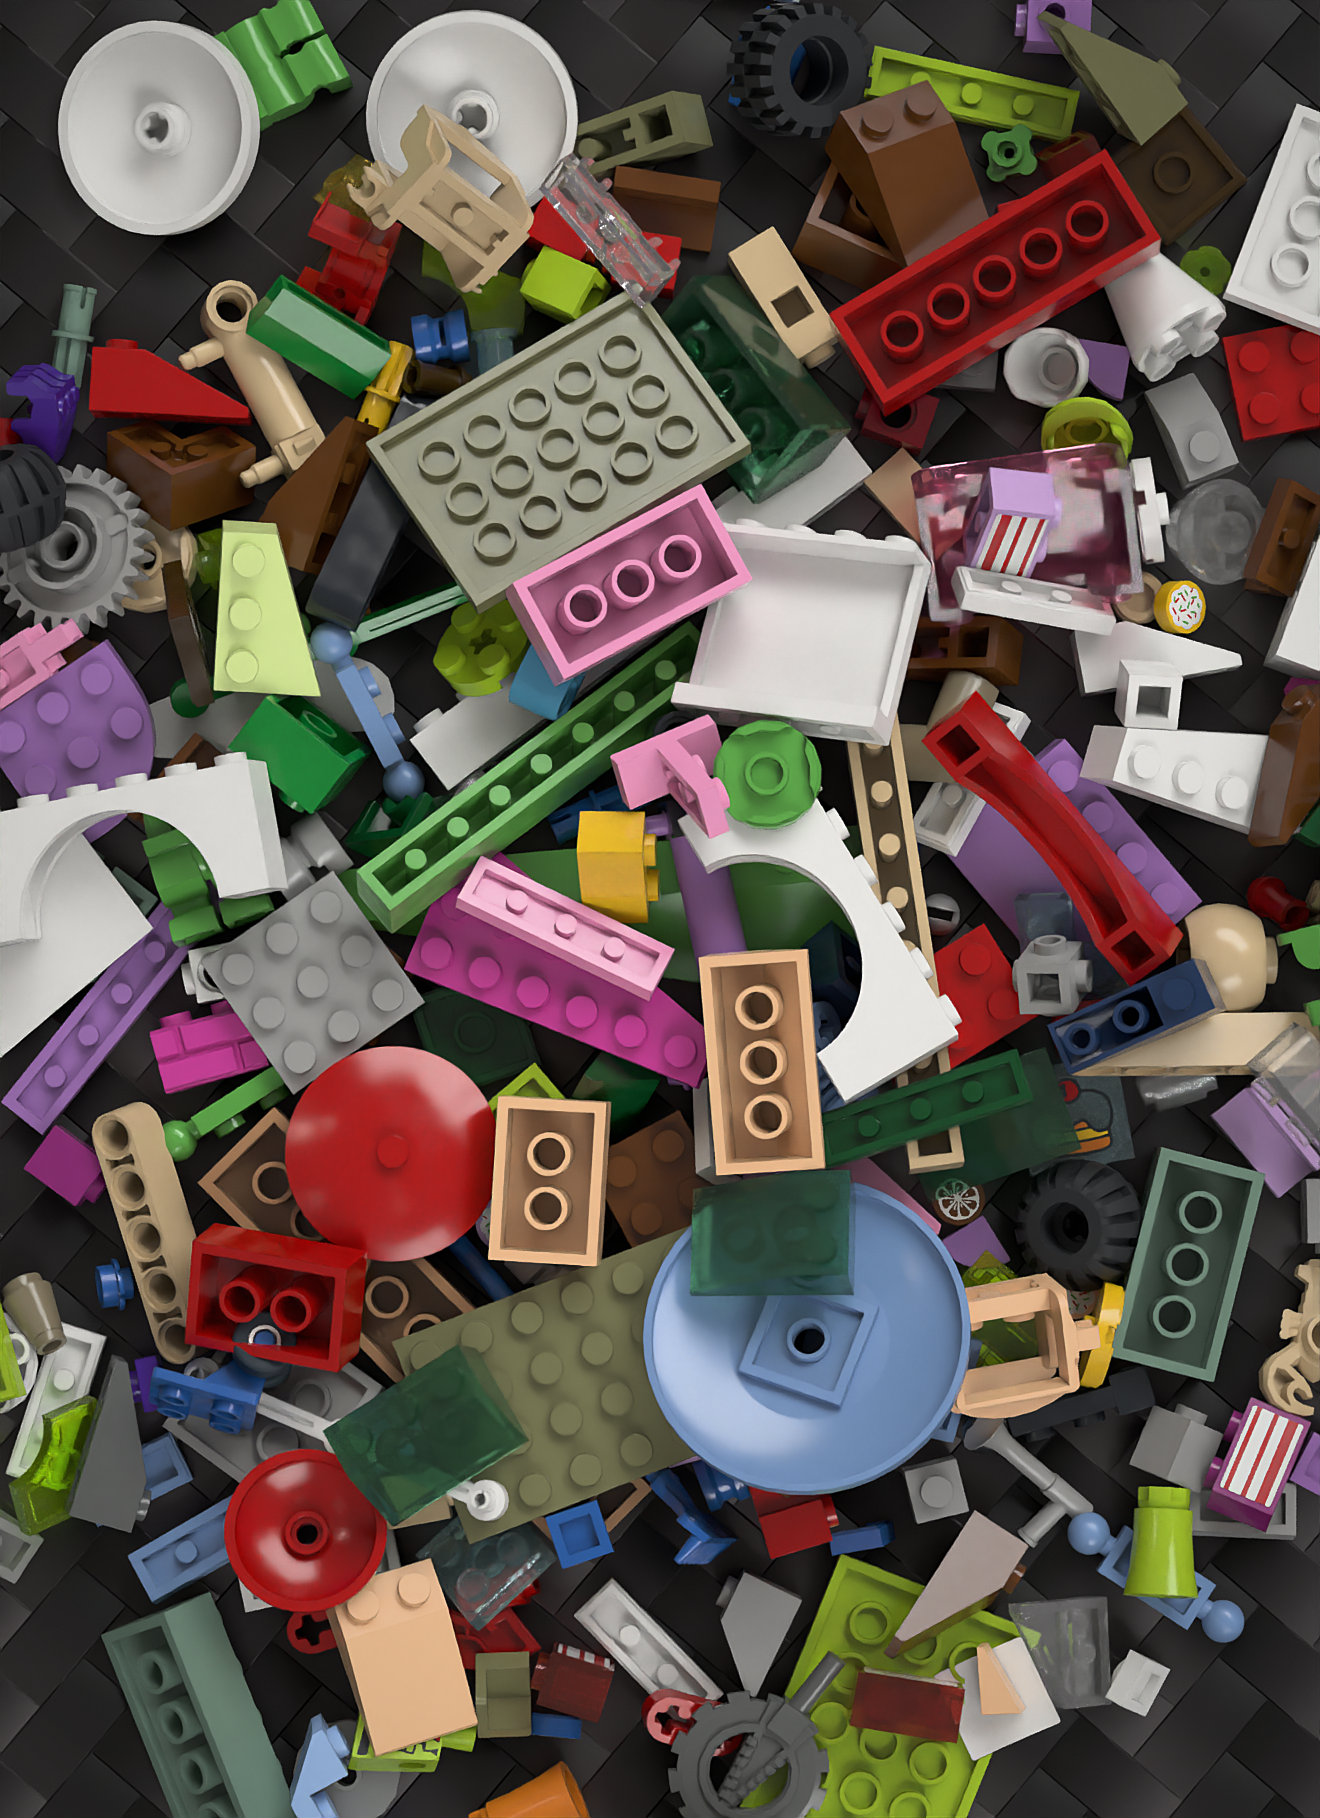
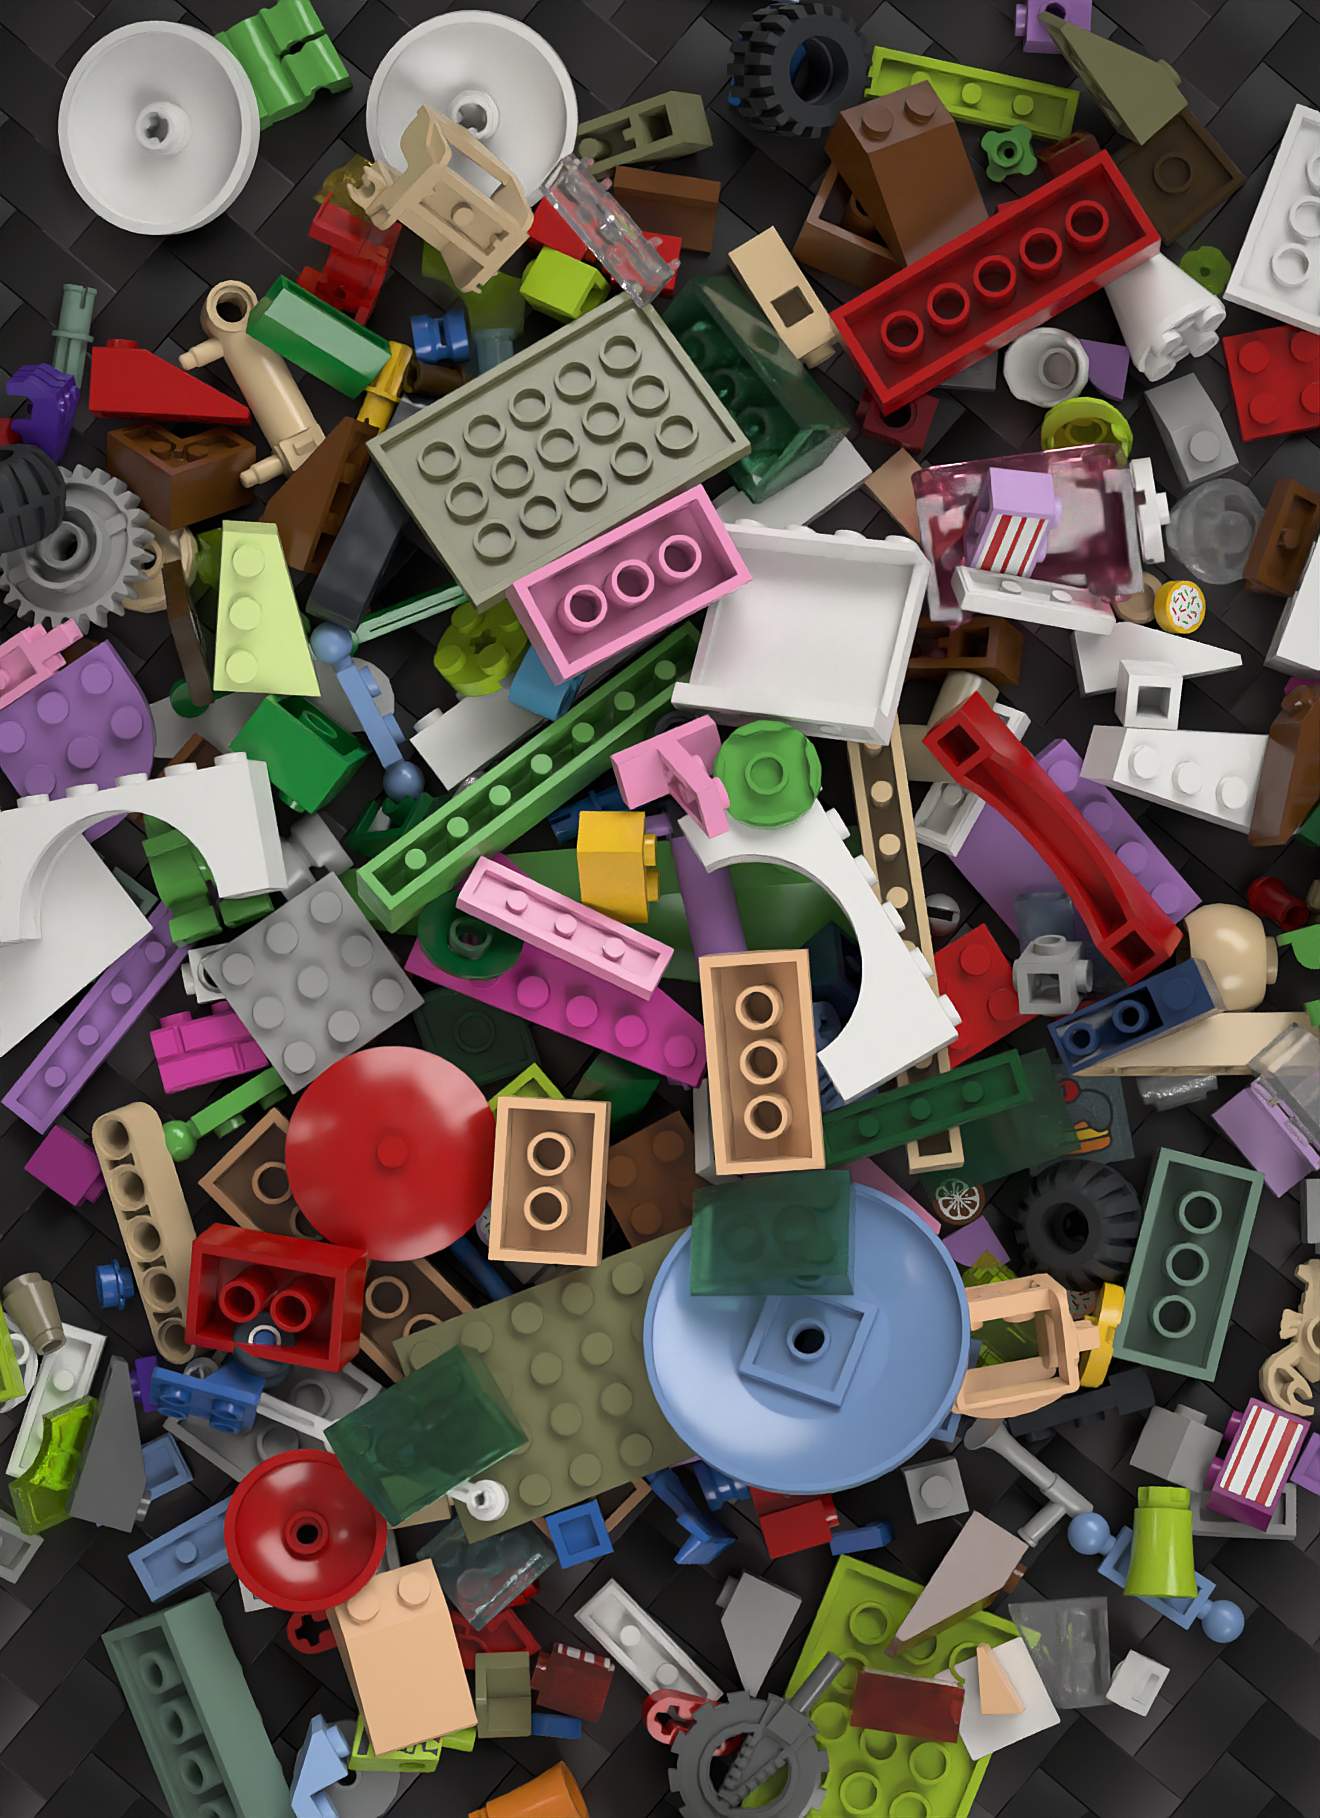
none -> dark green dish [417,890,524,981]

